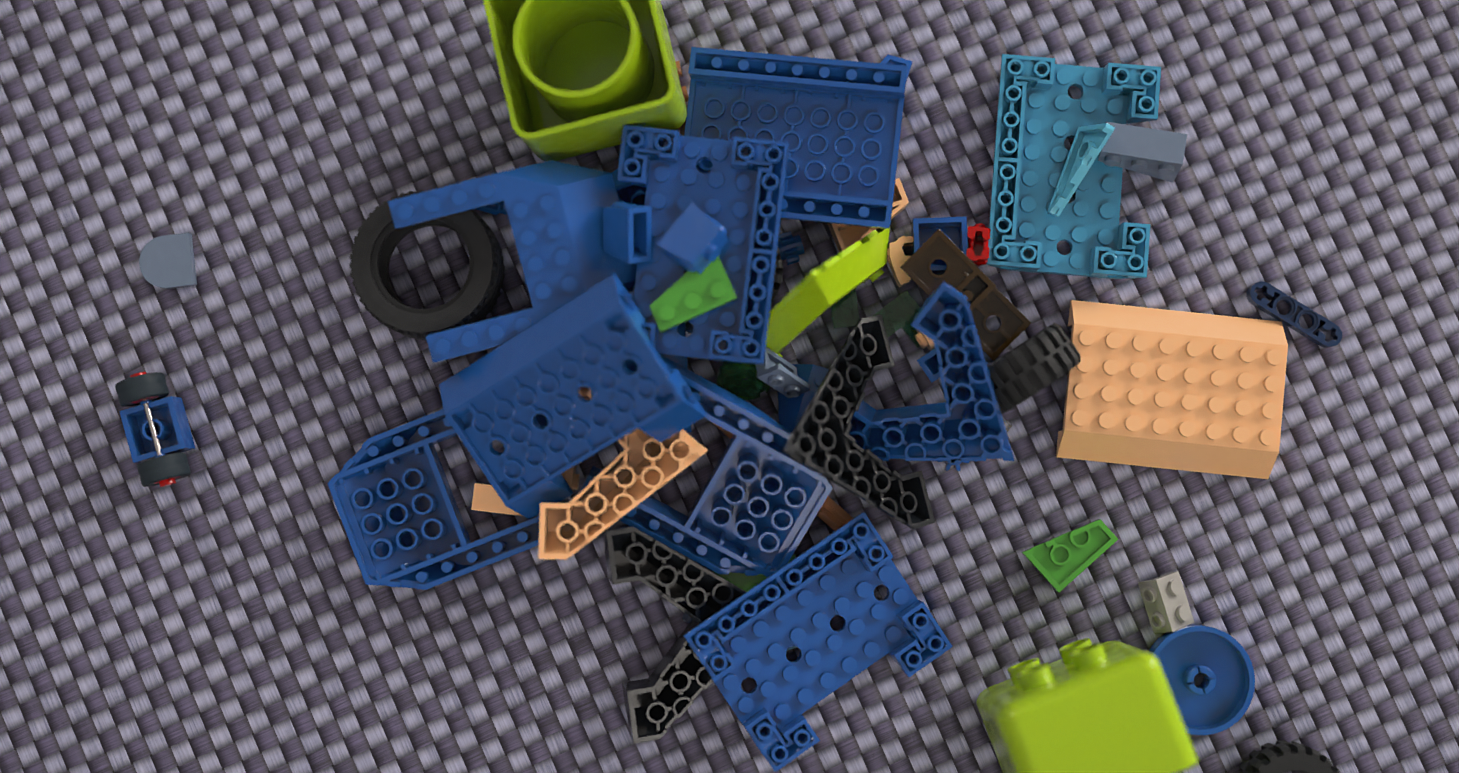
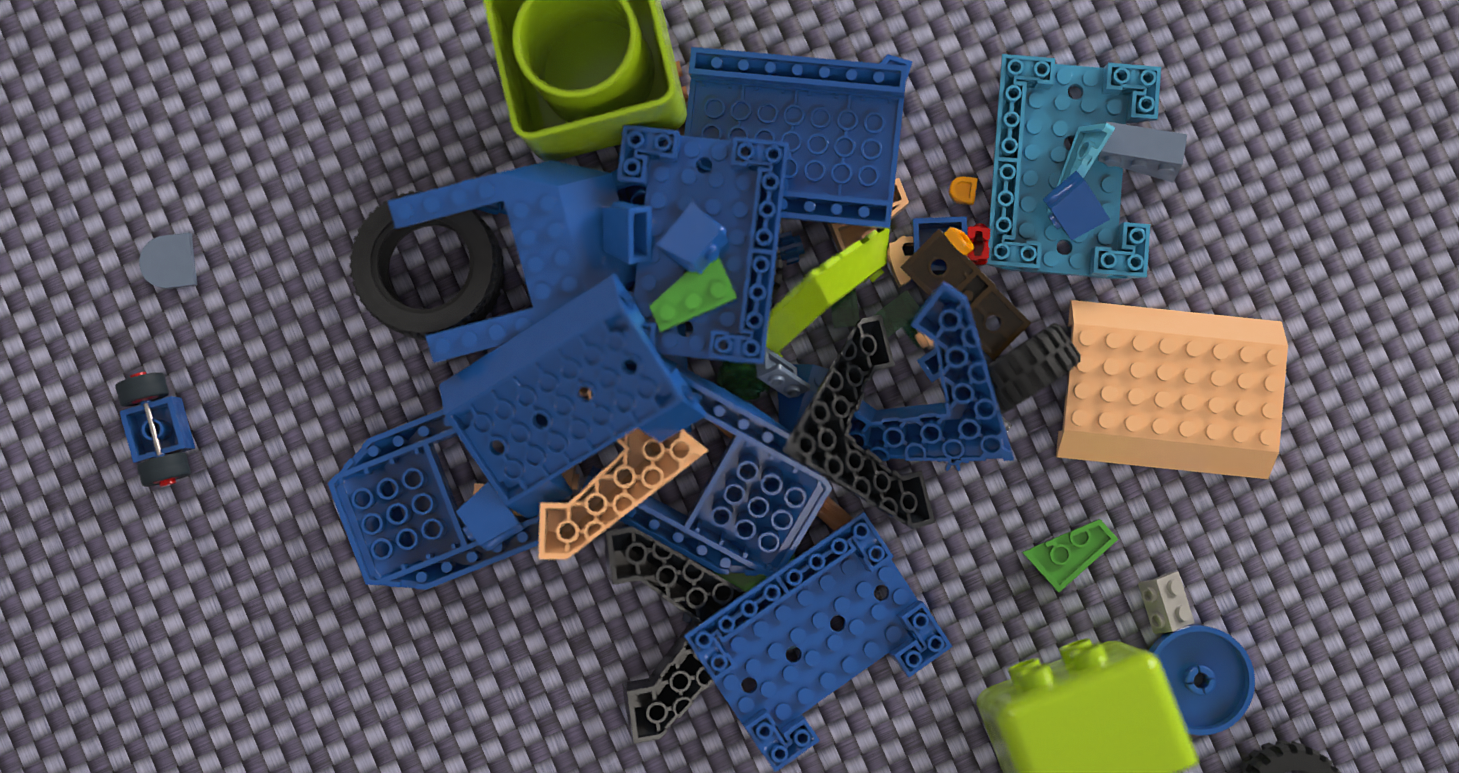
dark blue beam [1246,281,1342,348] -> none
none -> blue torso [456,481,525,551]
none -> light orange tile [944,227,974,255]
none -> light orange tile [949,176,978,206]
none -> blue torso [1043,171,1110,240]

